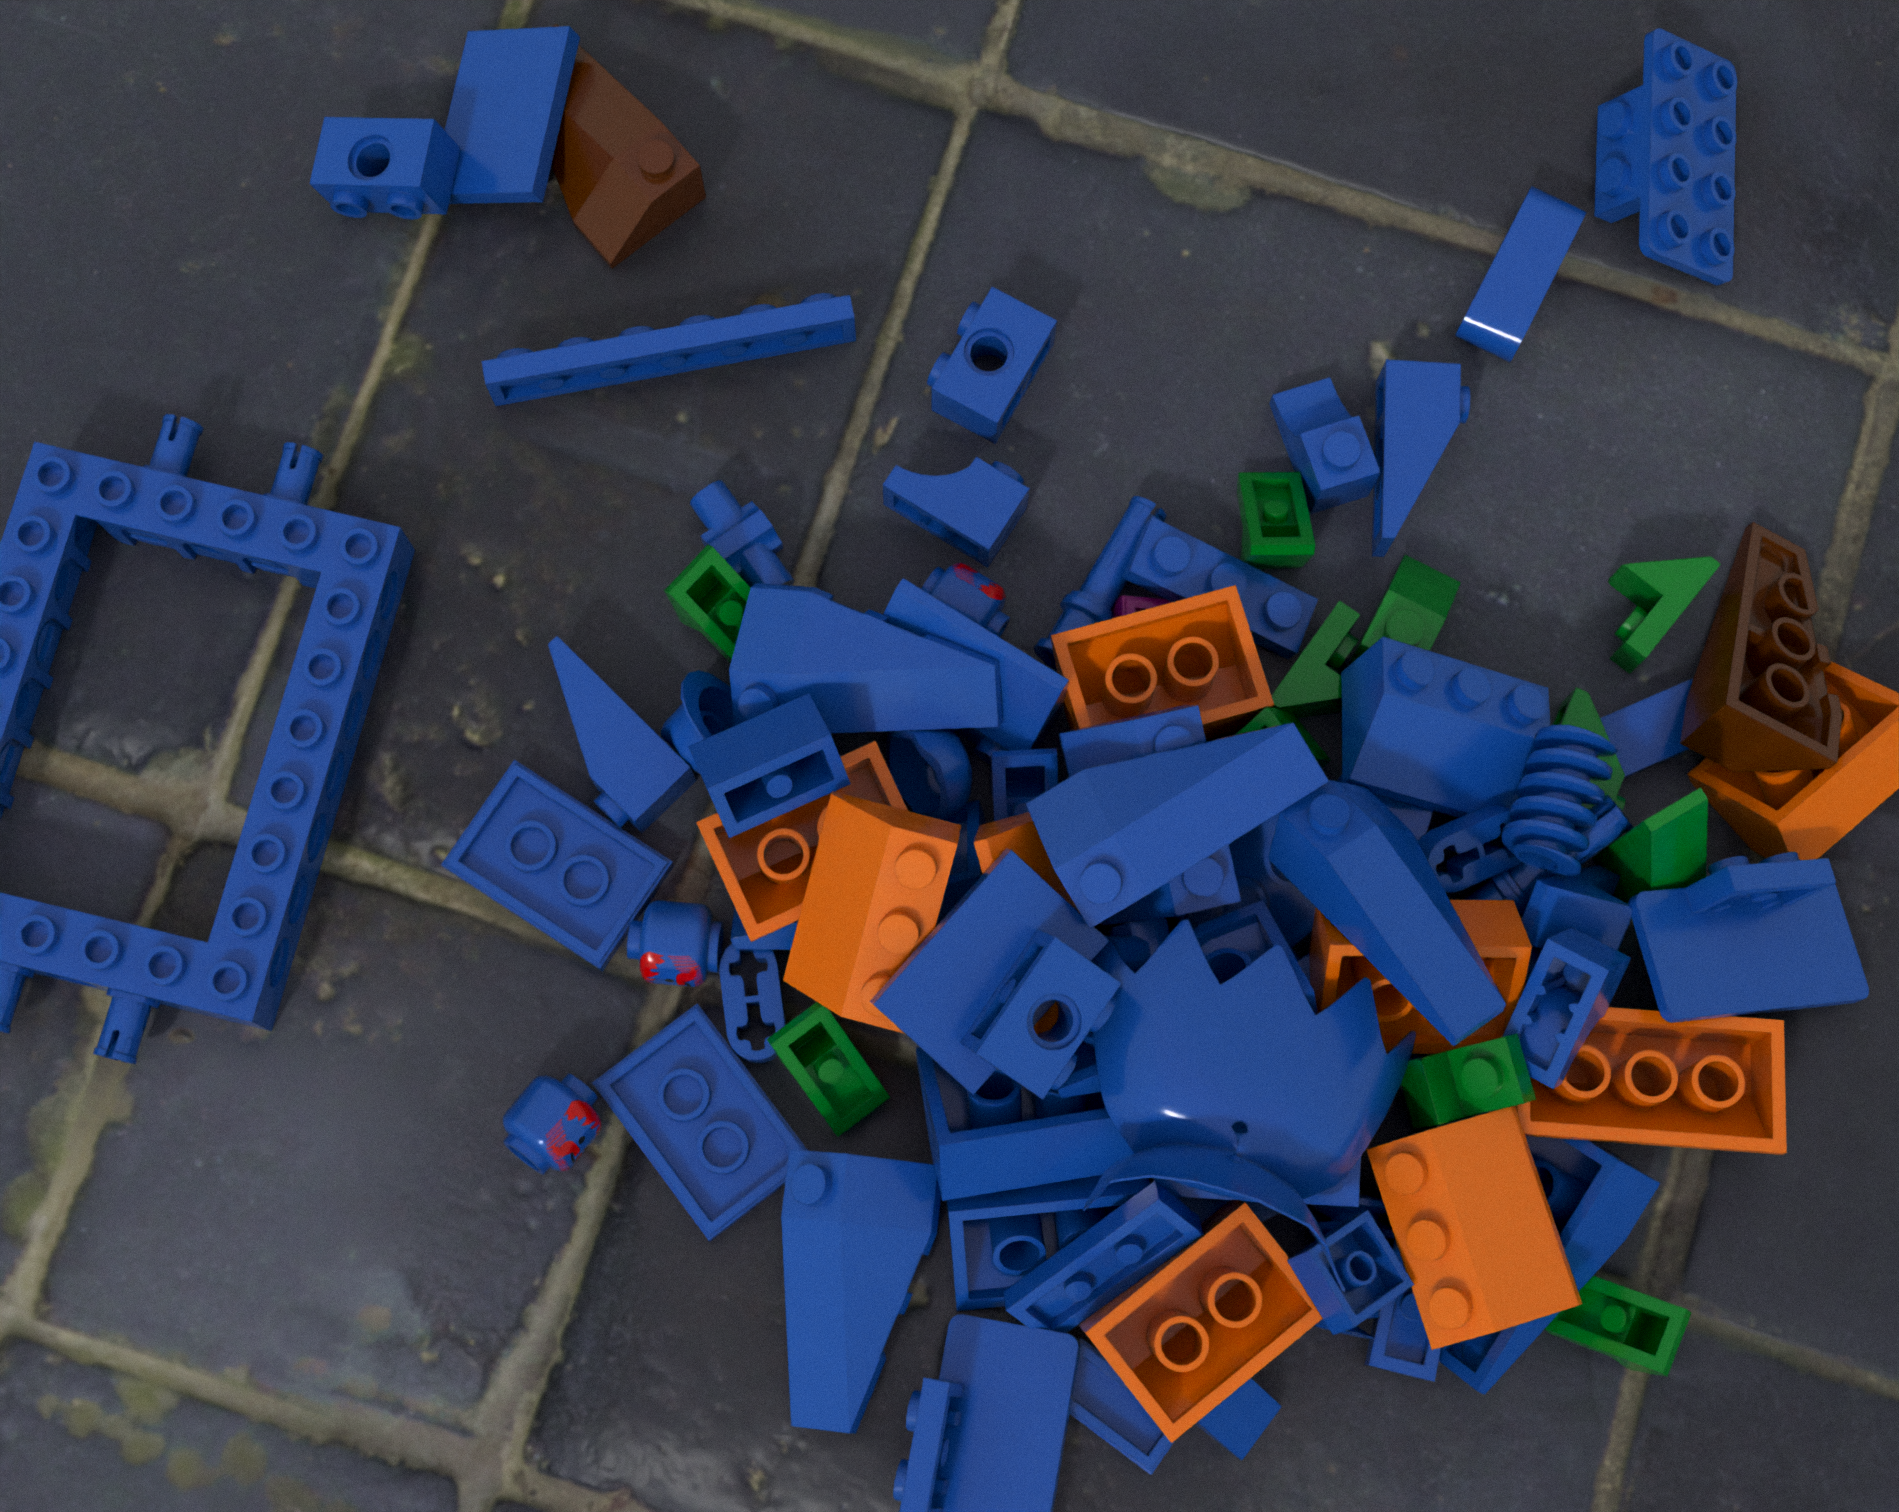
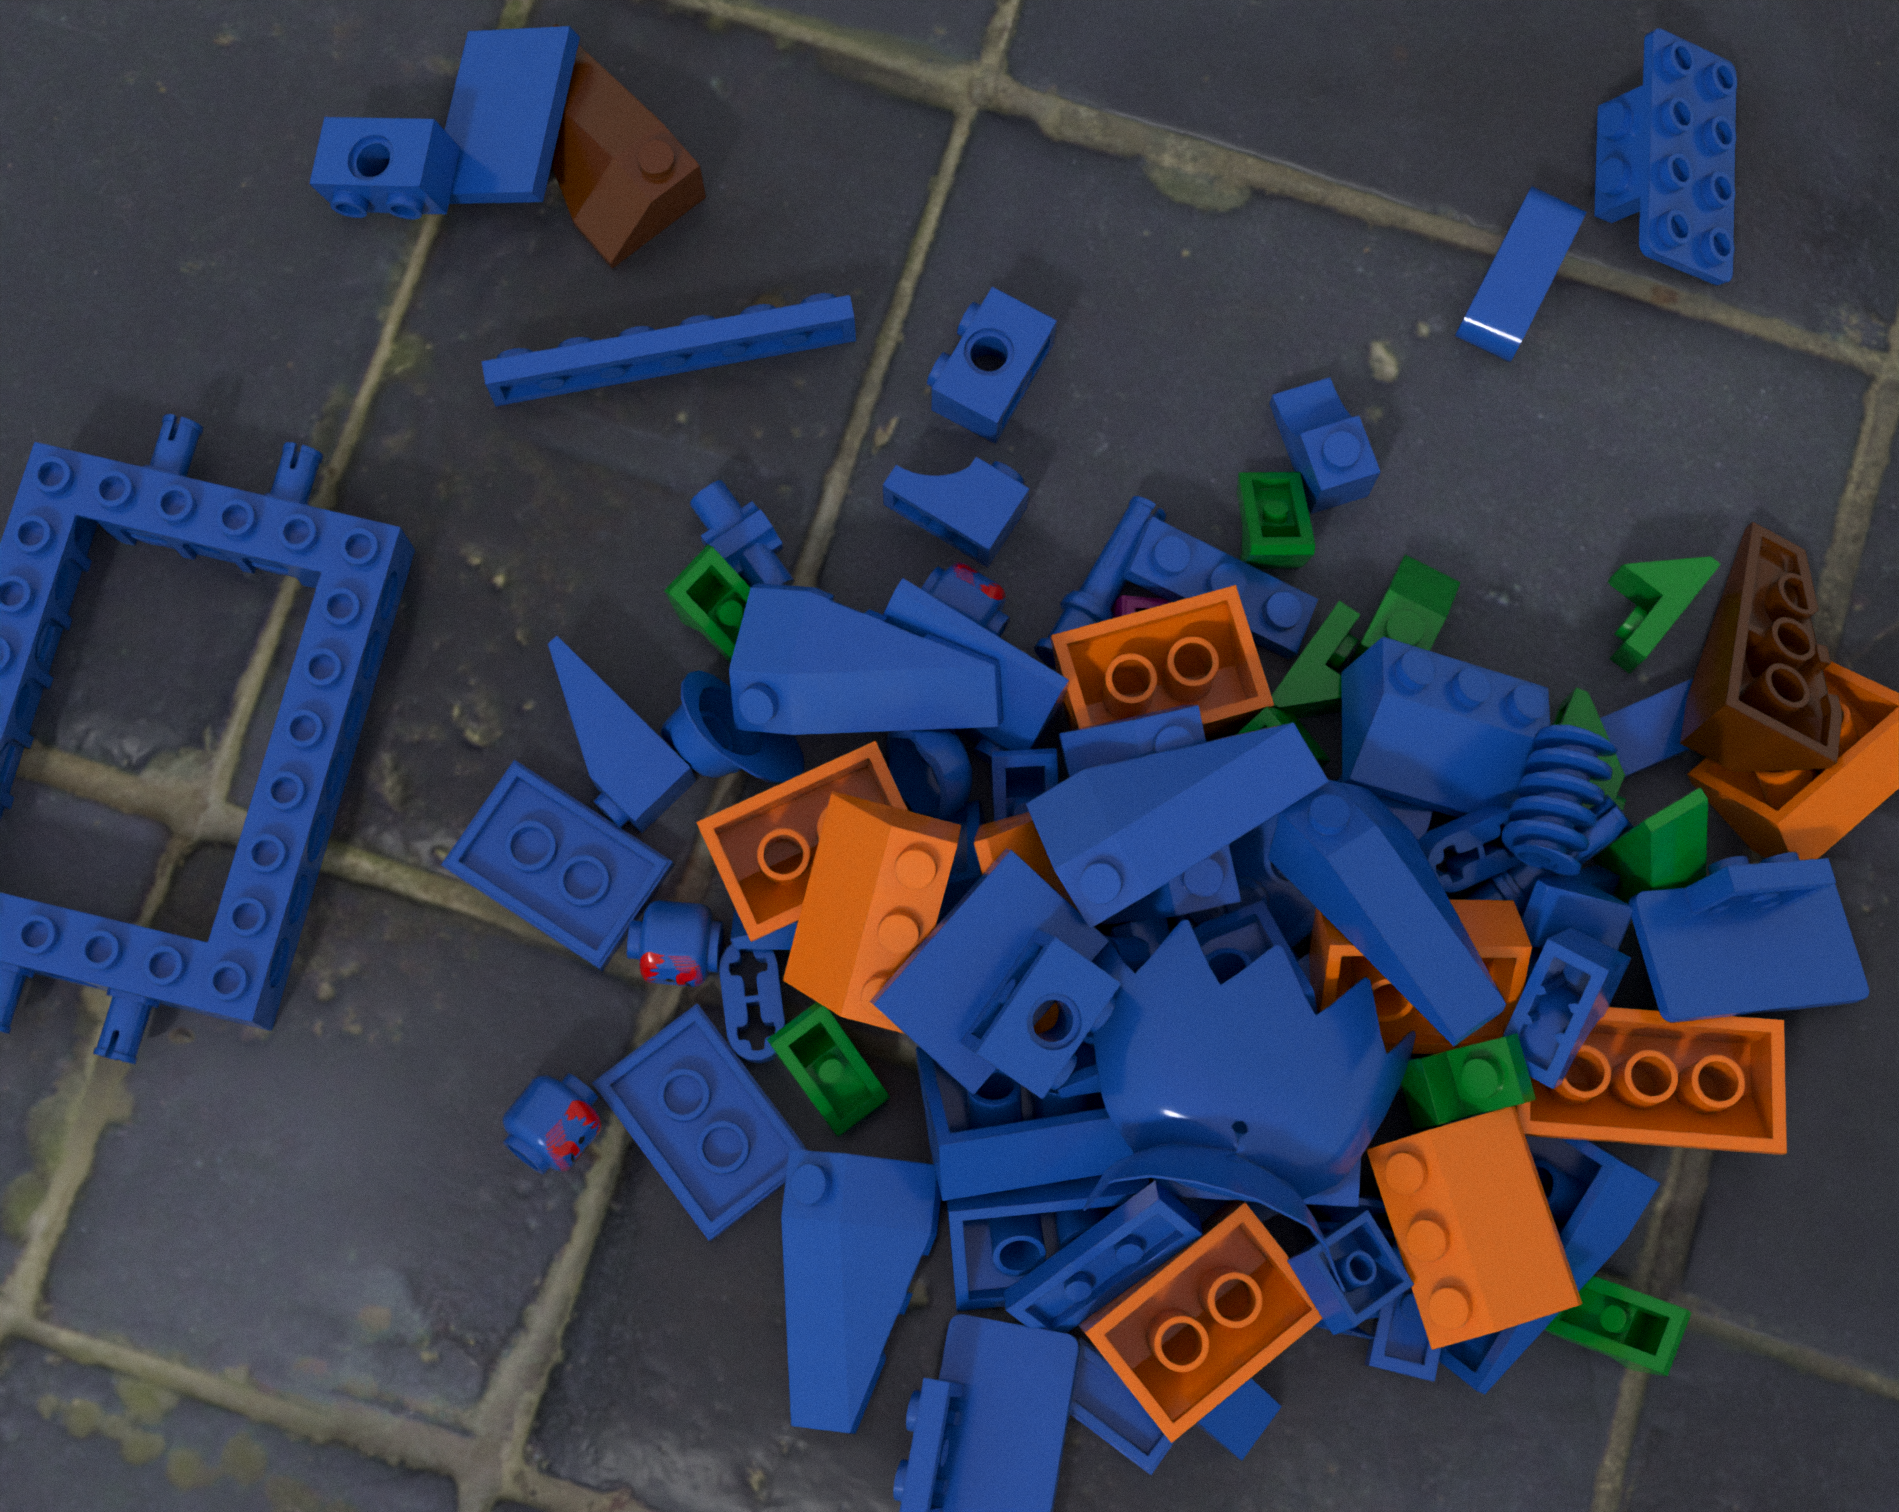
blue brick [688,693,851,838] -> none
blue slope [1372,359,1470,557] -> none

